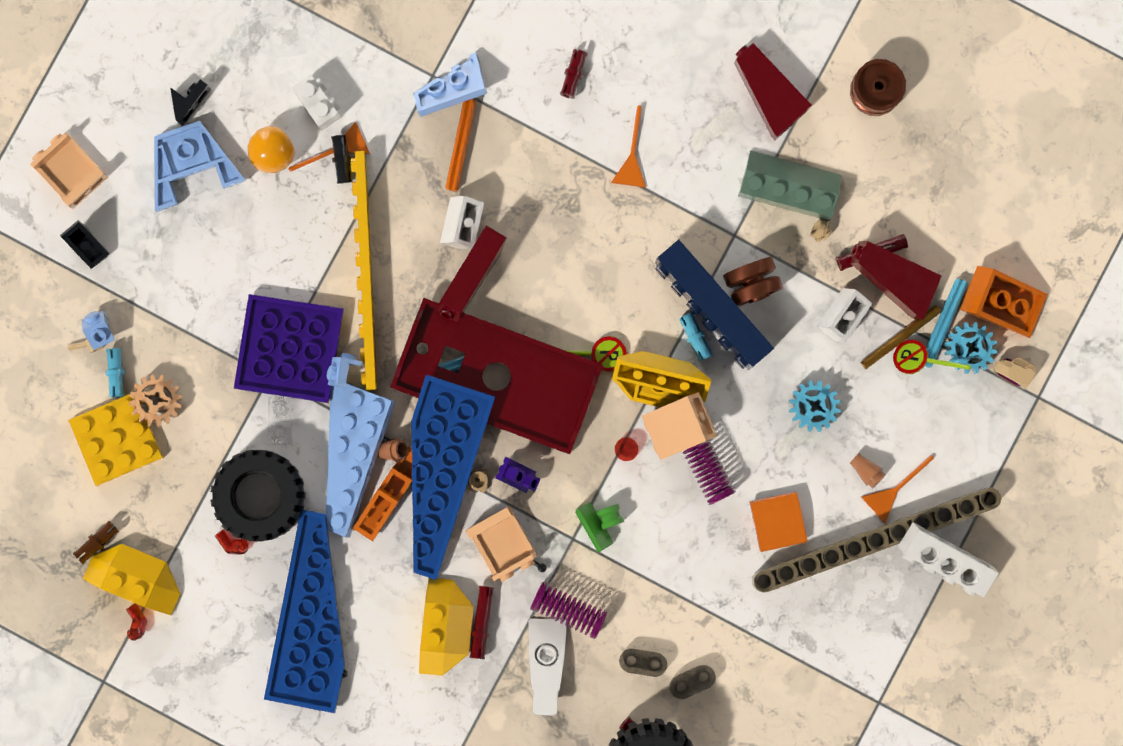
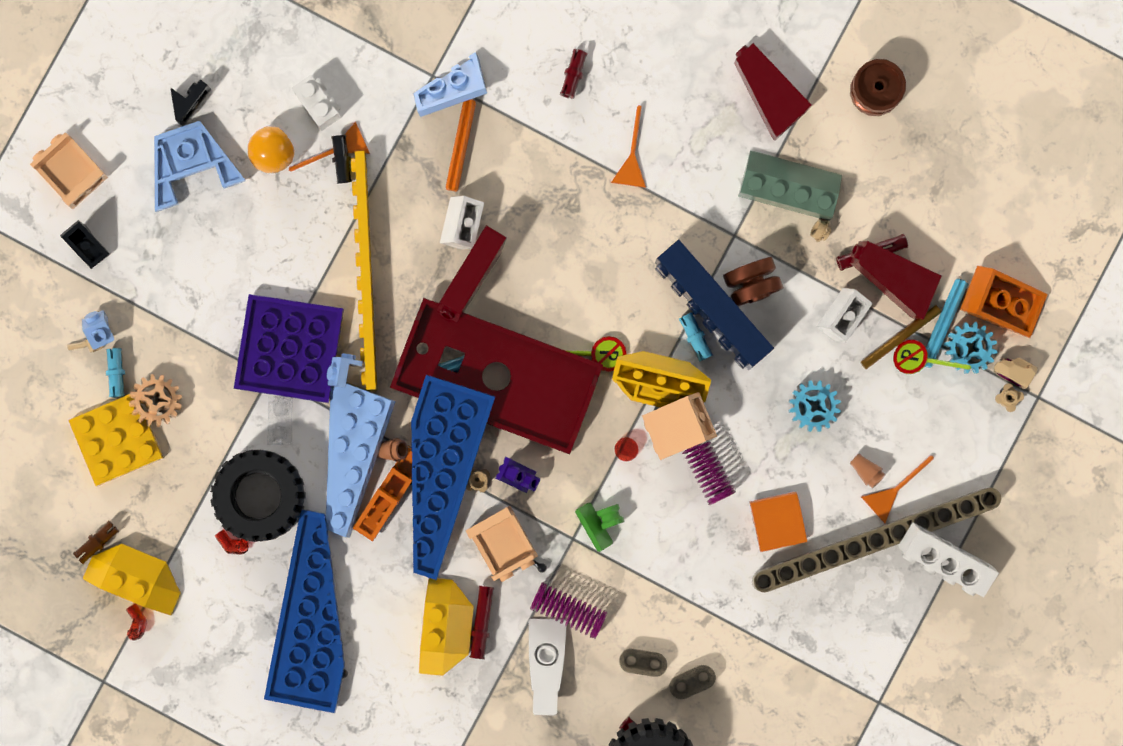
none -> tan plate [995,383,1024,412]

